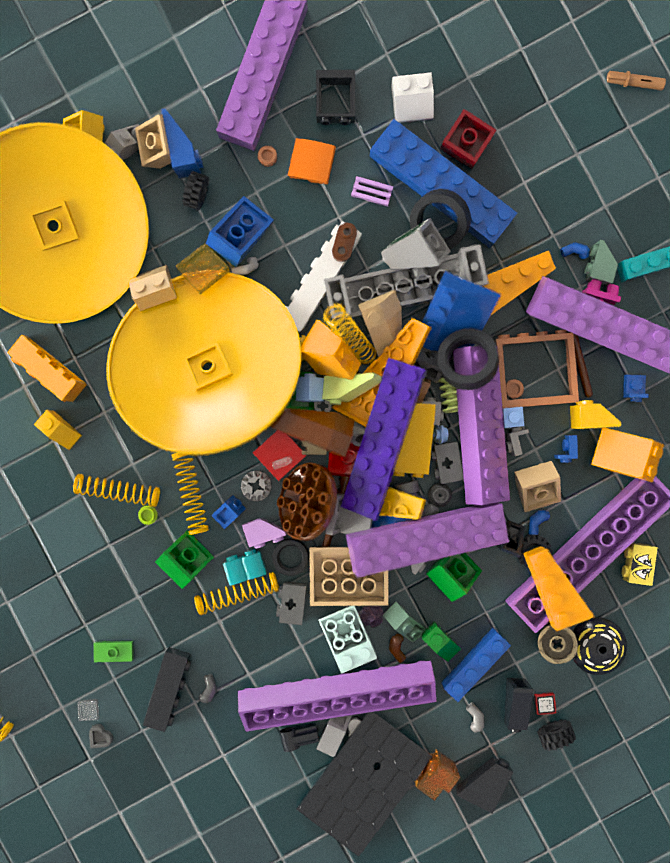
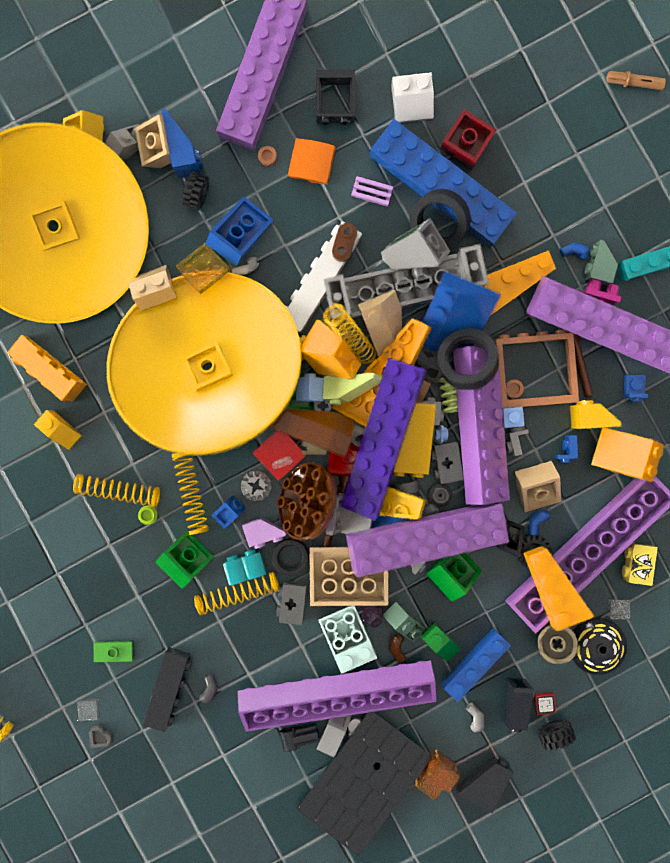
none -> clear tile [609,599,630,619]

